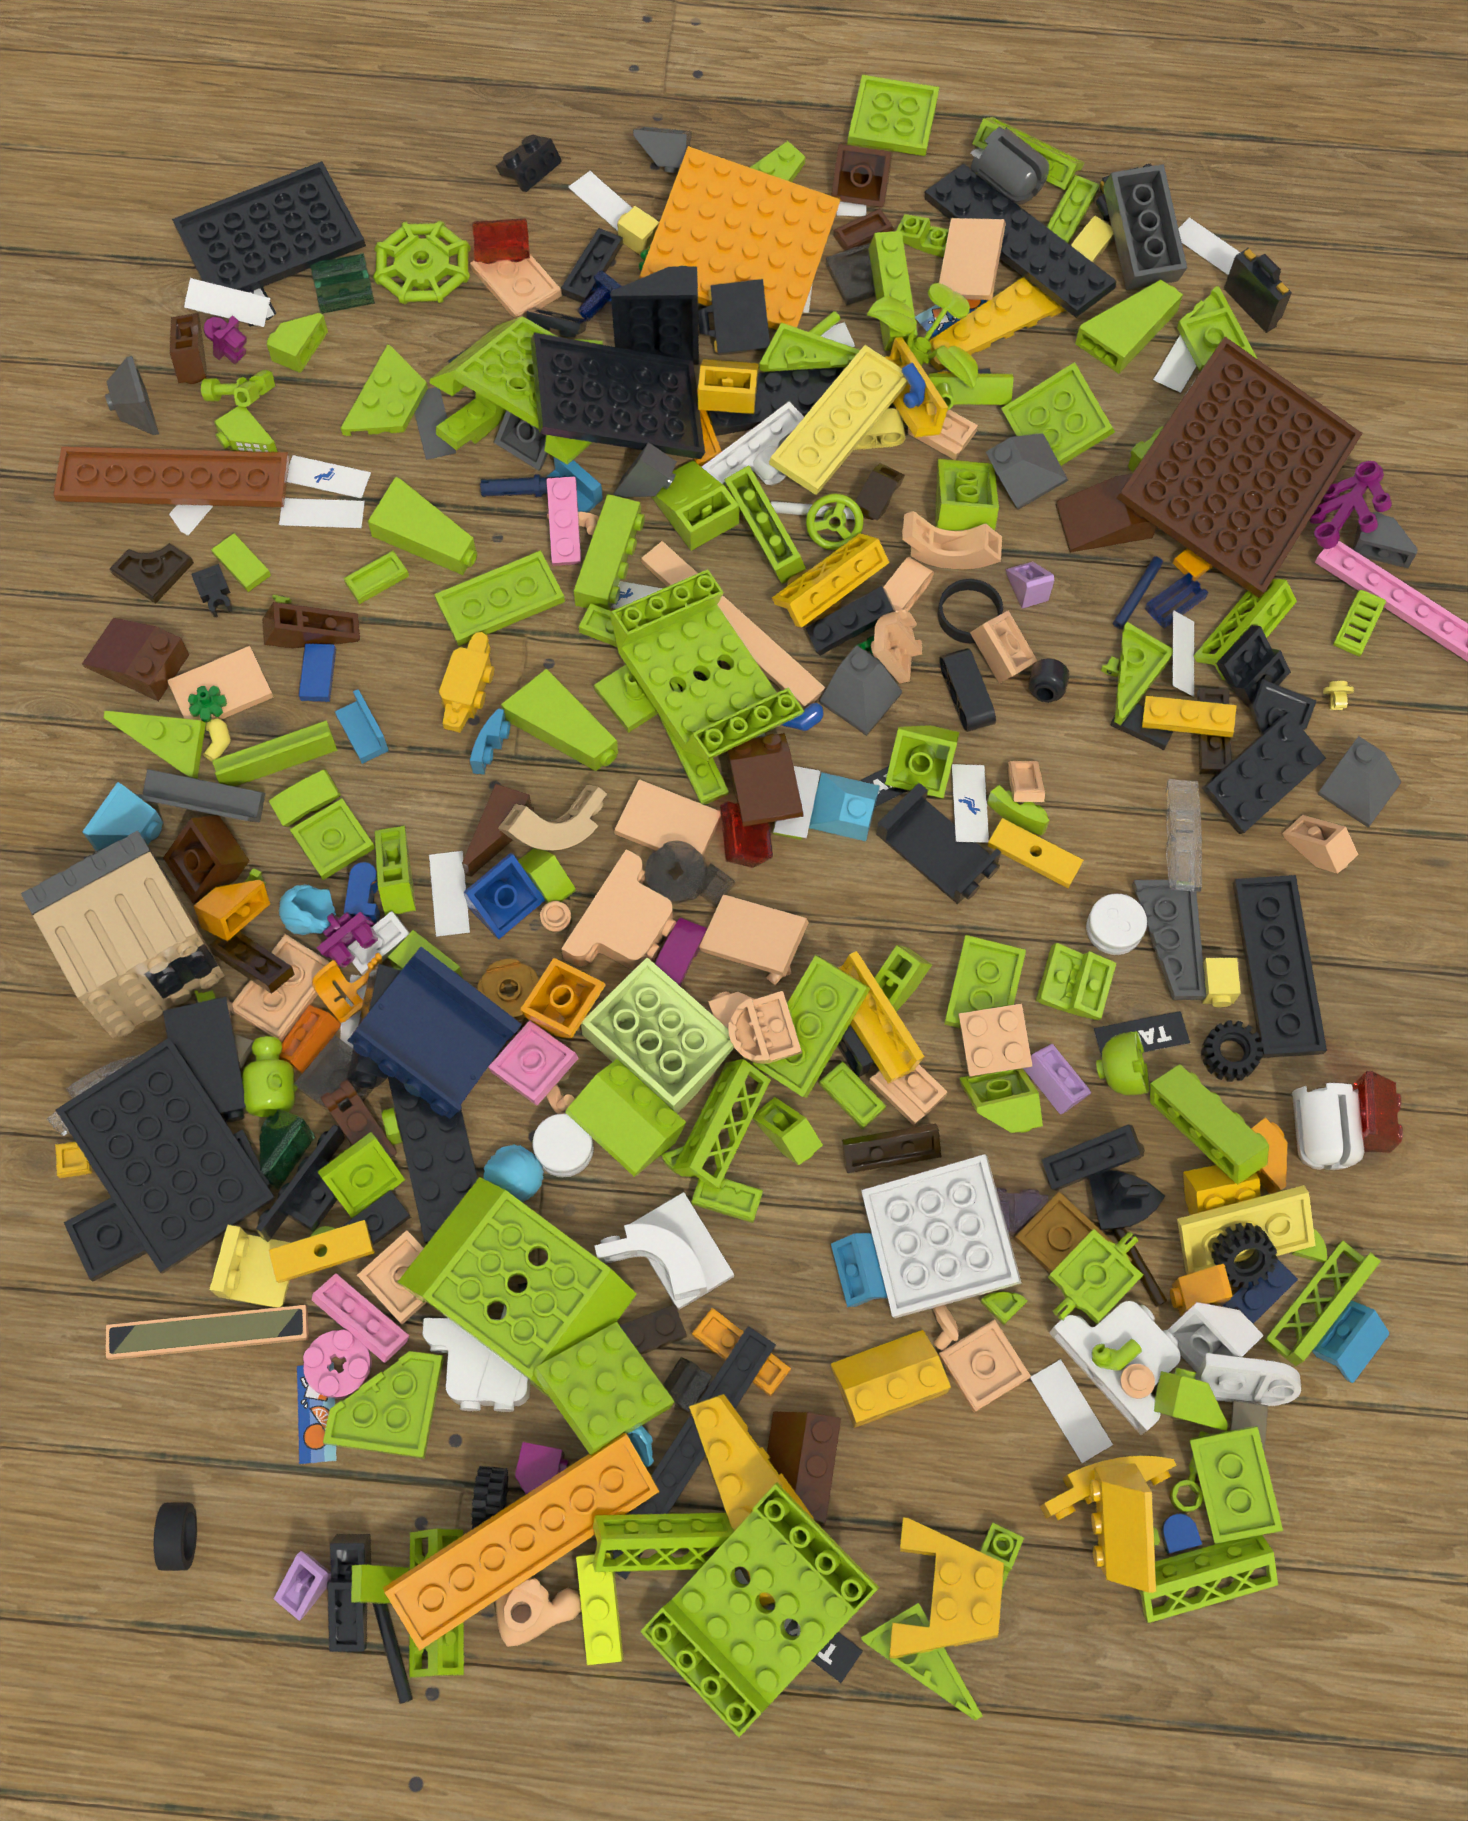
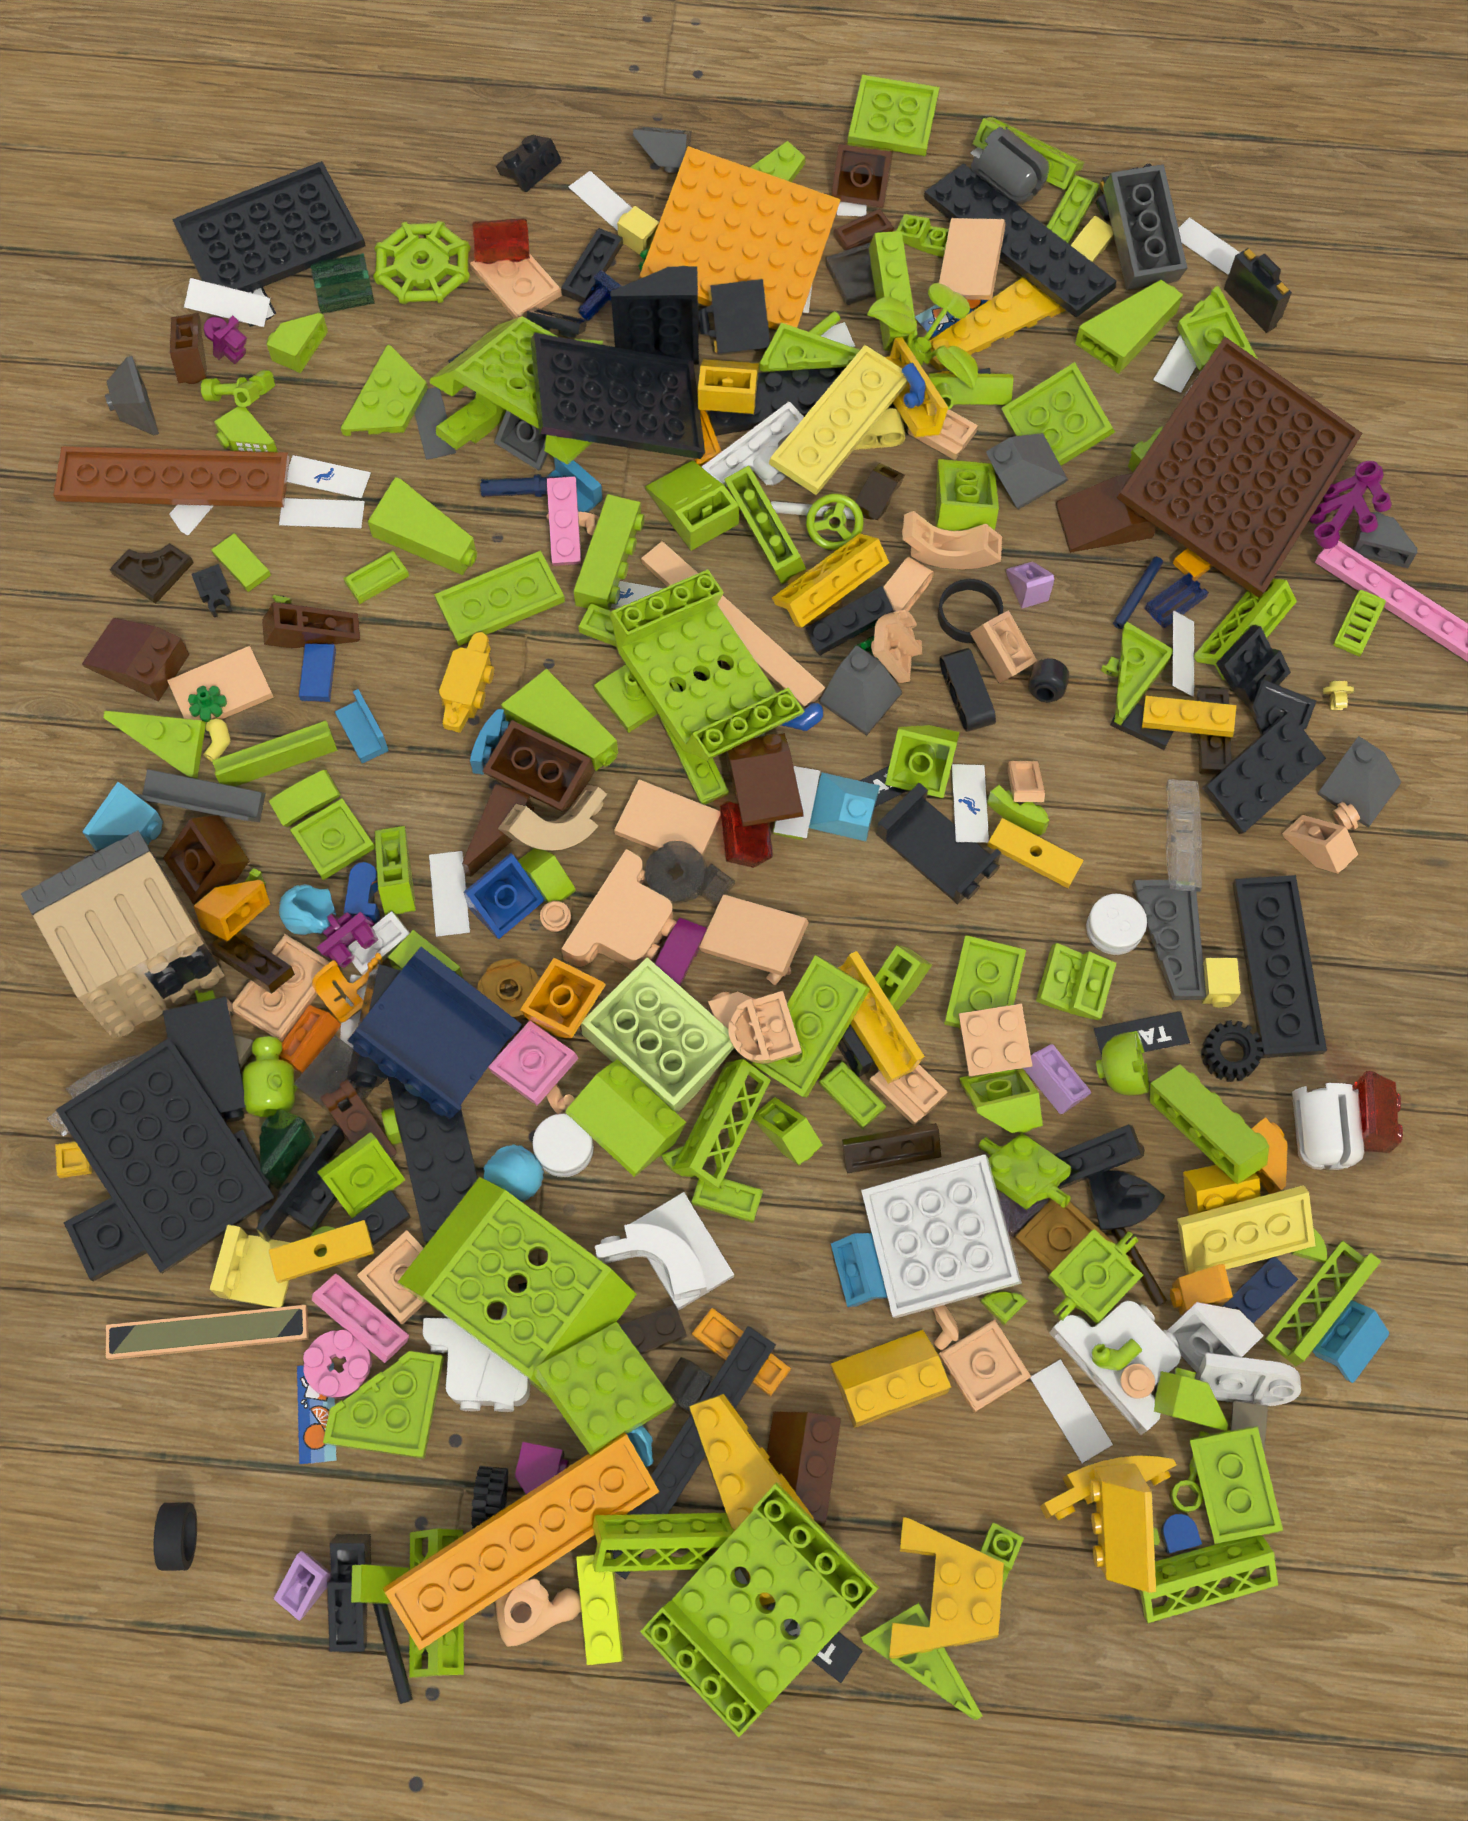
dark grey slope [613,442,677,498] -> none
black tyre [1211,1223,1278,1288] -> none
none -> reddish brown slope [482,720,595,812]
none -> lime plate [979,1133,1071,1210]
none -> light nougat plate [1332,802,1360,830]

